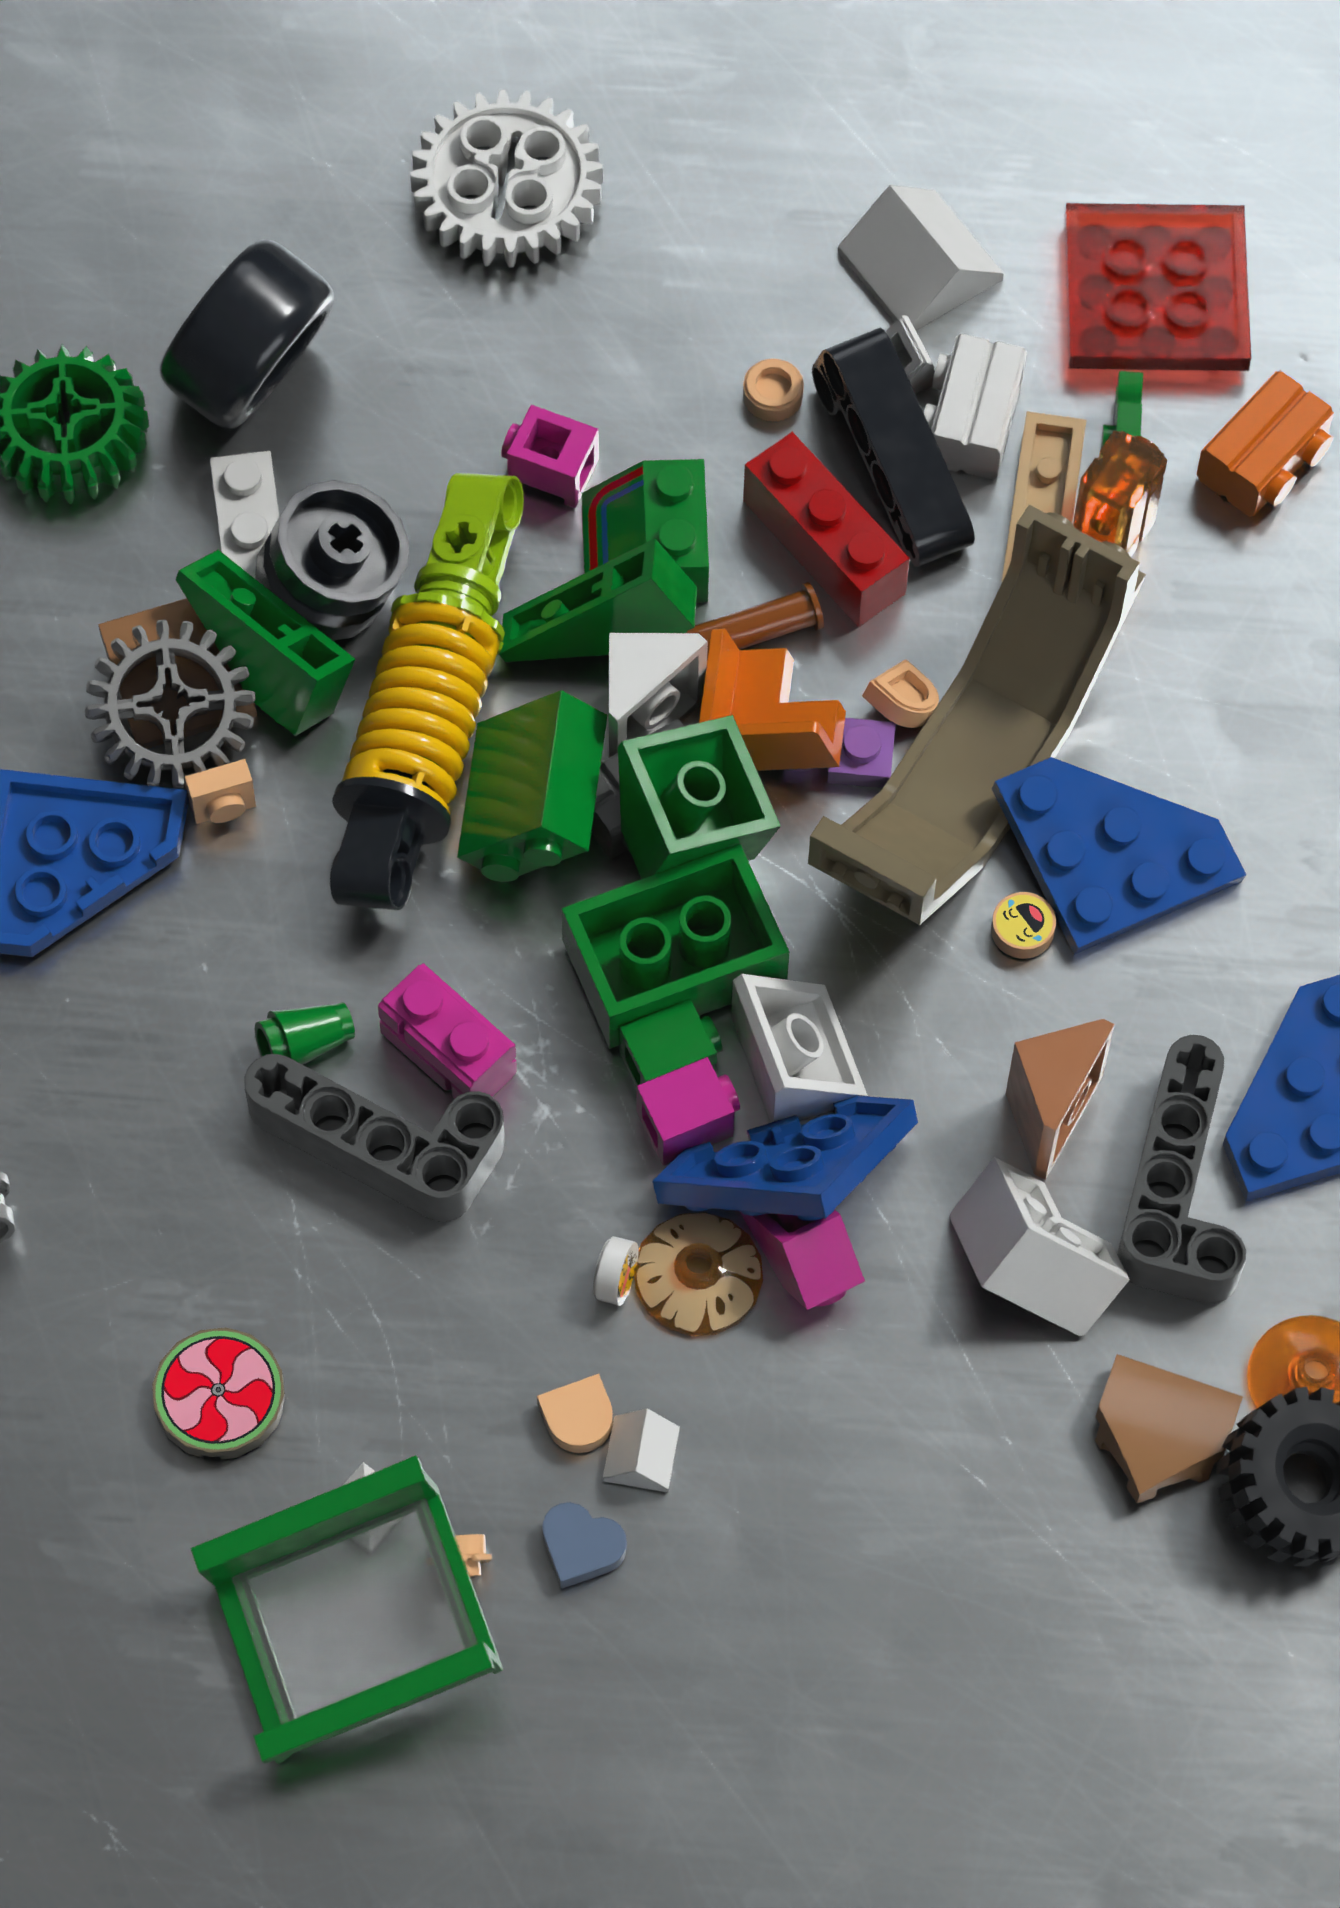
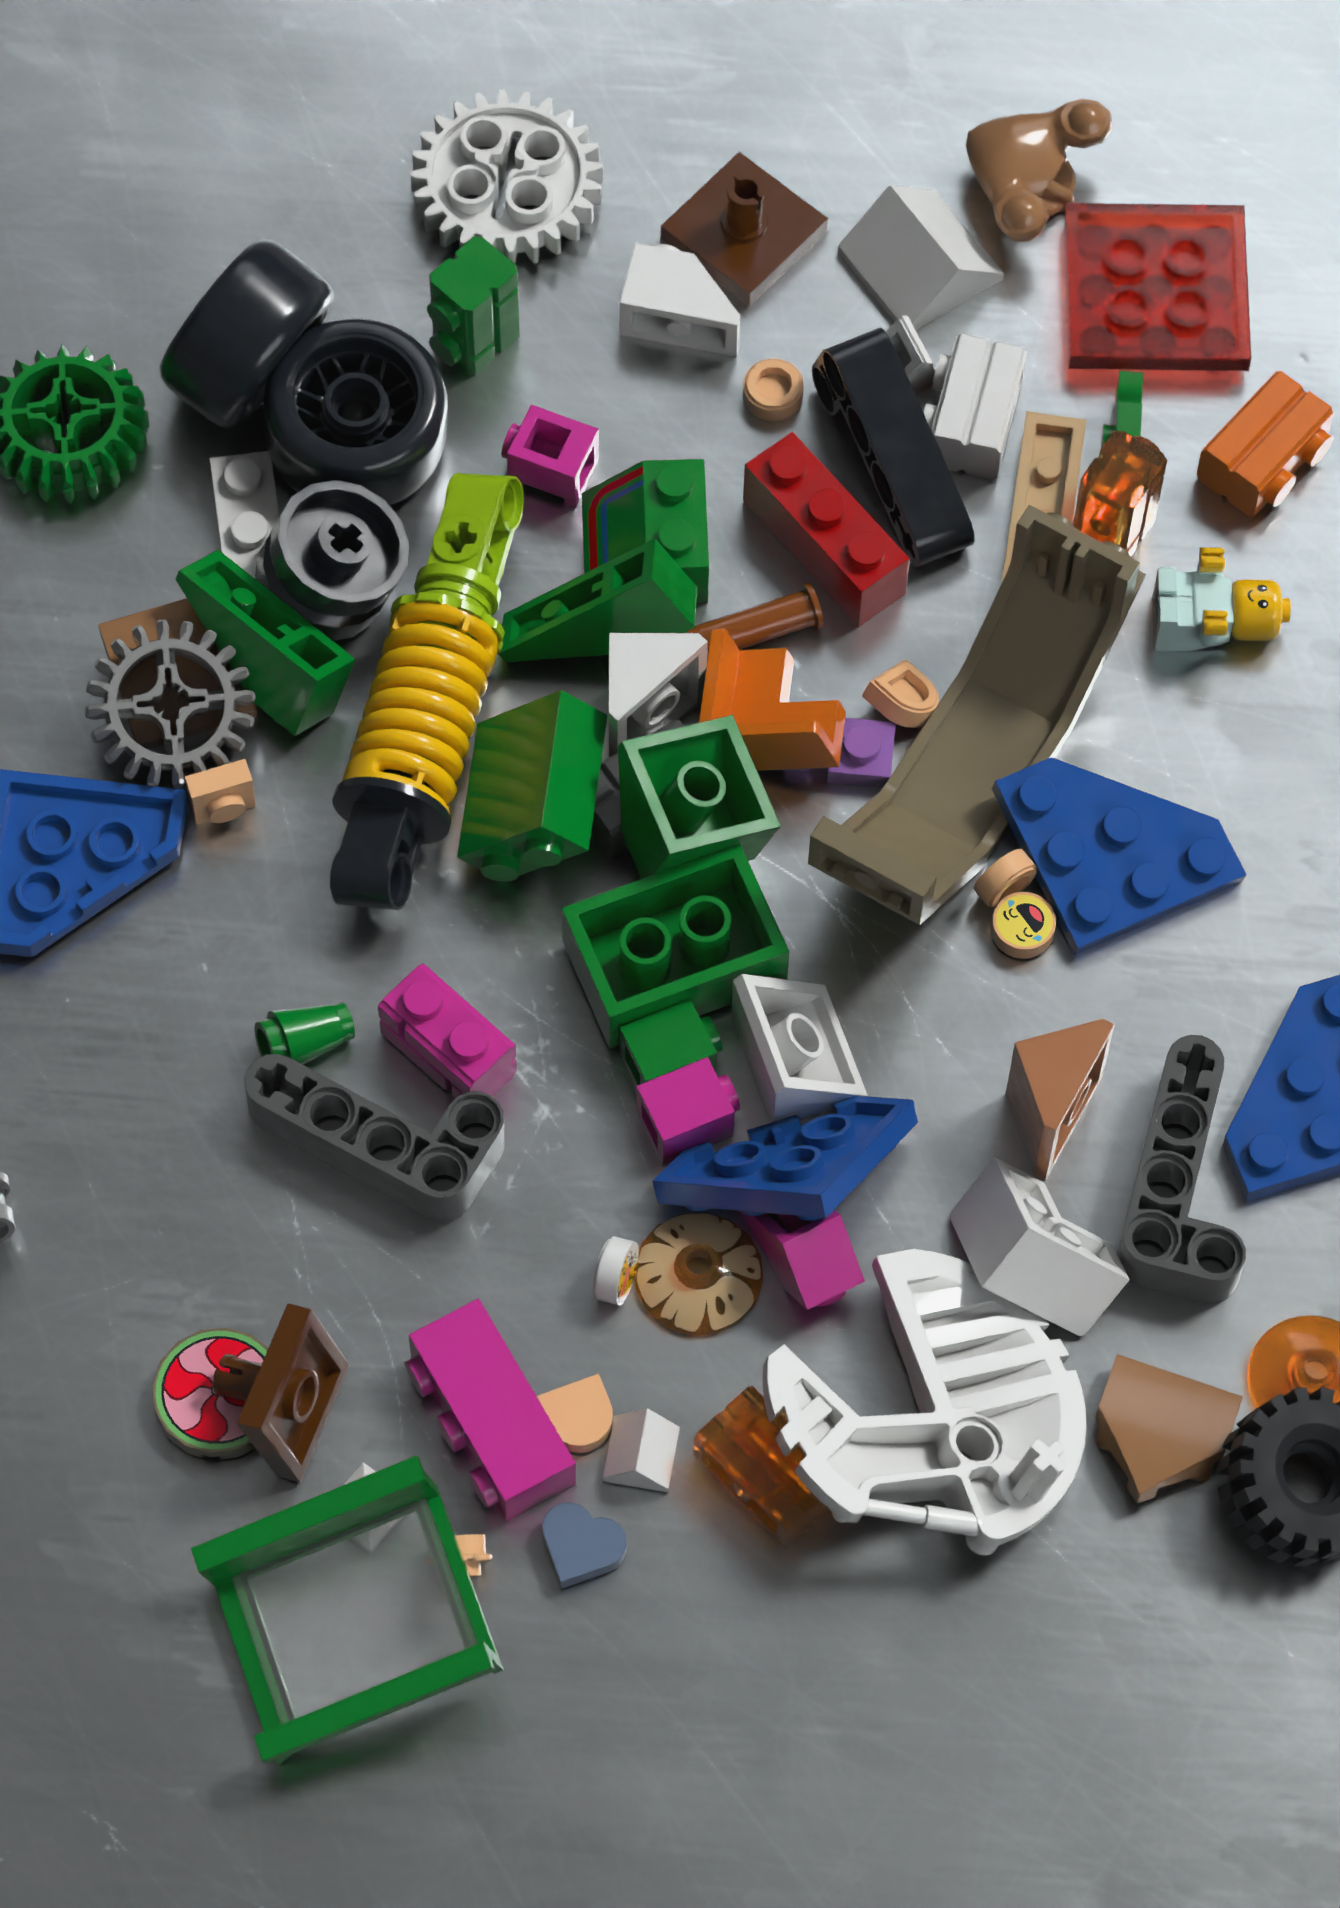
none -> reddish brown tile [213,1303,350,1483]
none -> black wheel [263,318,448,506]
none -> dark pink brick [404,1298,576,1522]
none -> green brick [427,236,520,375]
none -> white slope [620,243,740,357]
none -> reddish brown tile [660,152,828,307]
none -> clear orange brick [693,1385,829,1547]
none -> white piece [763,1249,1086,1555]
none -> medium nougat head [966,98,1112,242]
none -> light nougat tile [973,849,1037,908]
none -> piece [1152,547,1291,651]

